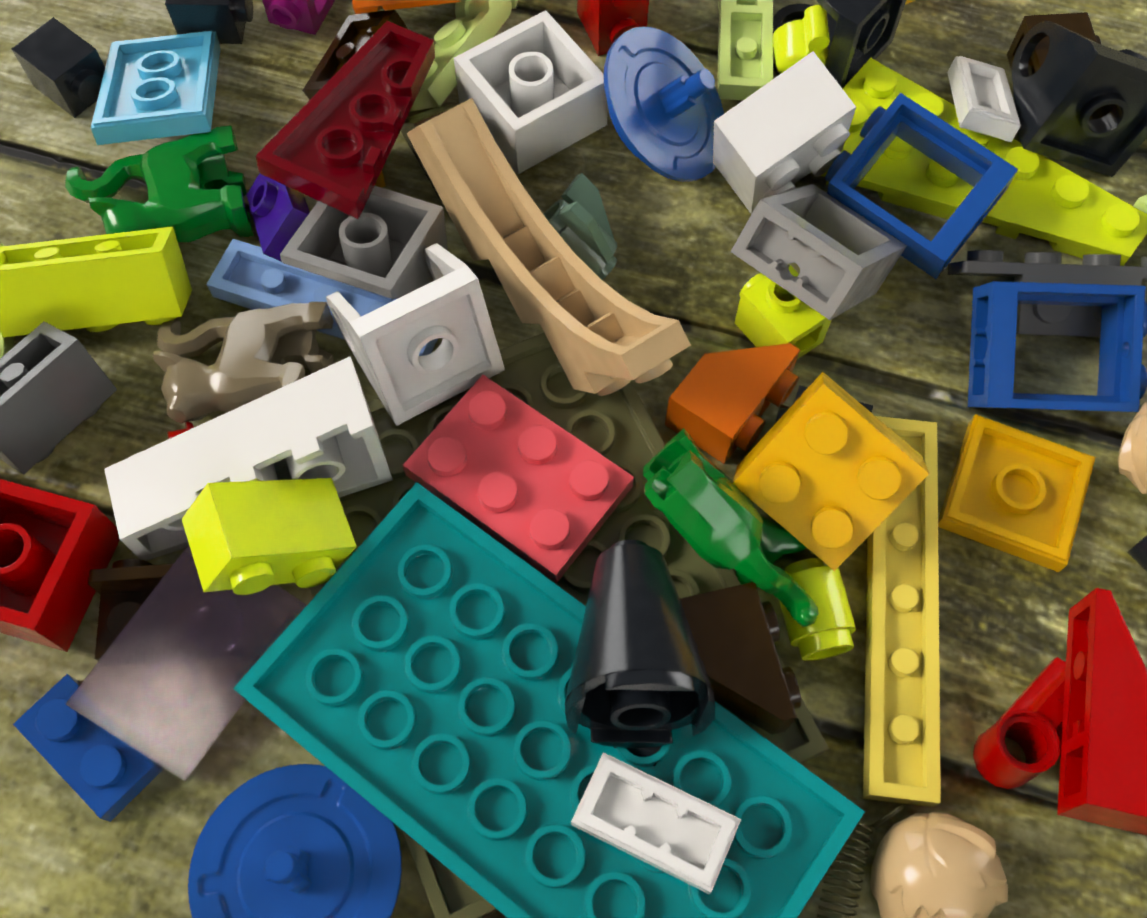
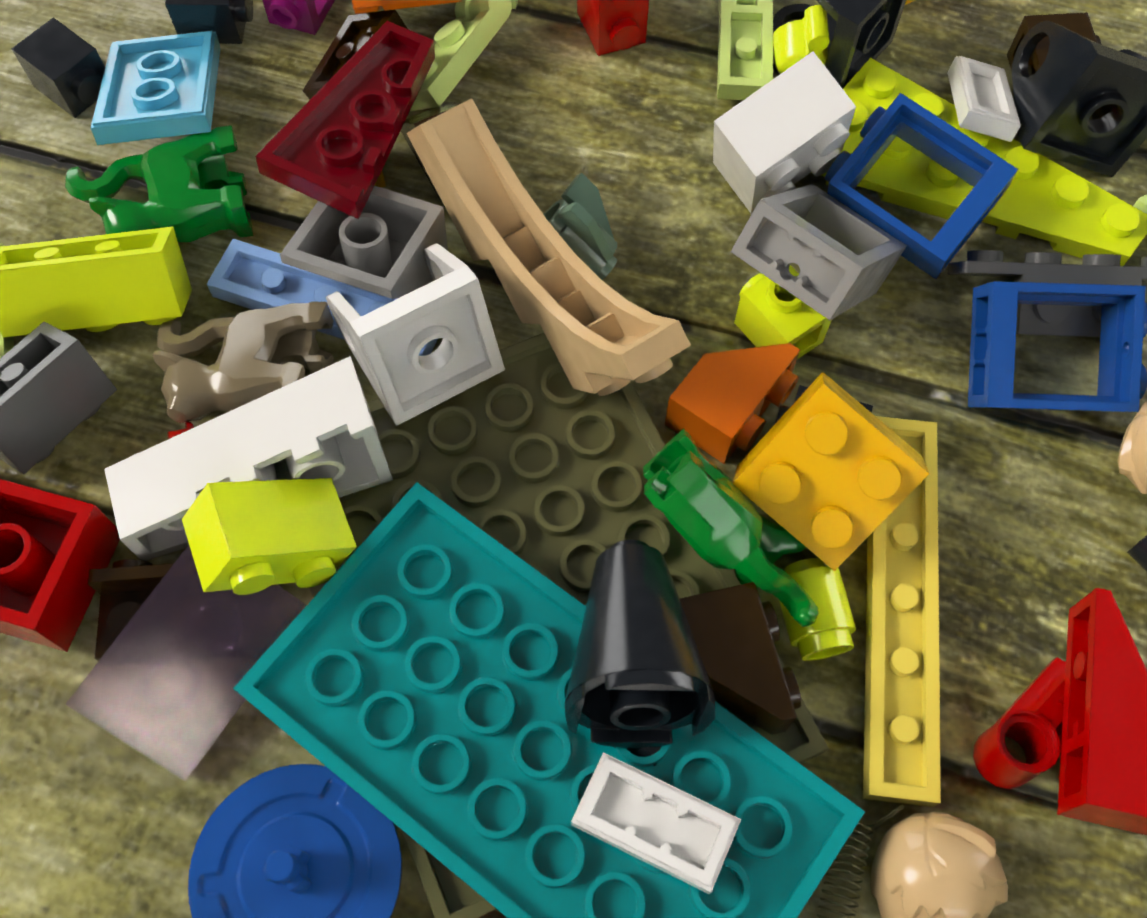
blue plate [13,674,163,822] -> none
dark purple plate [246,173,310,262] -> none
coral plate [403,375,634,584] -> none
white brick [454,10,608,174] -> none
blue piece [604,26,724,182] -> none
yellow tile [938,414,1096,572] -> none

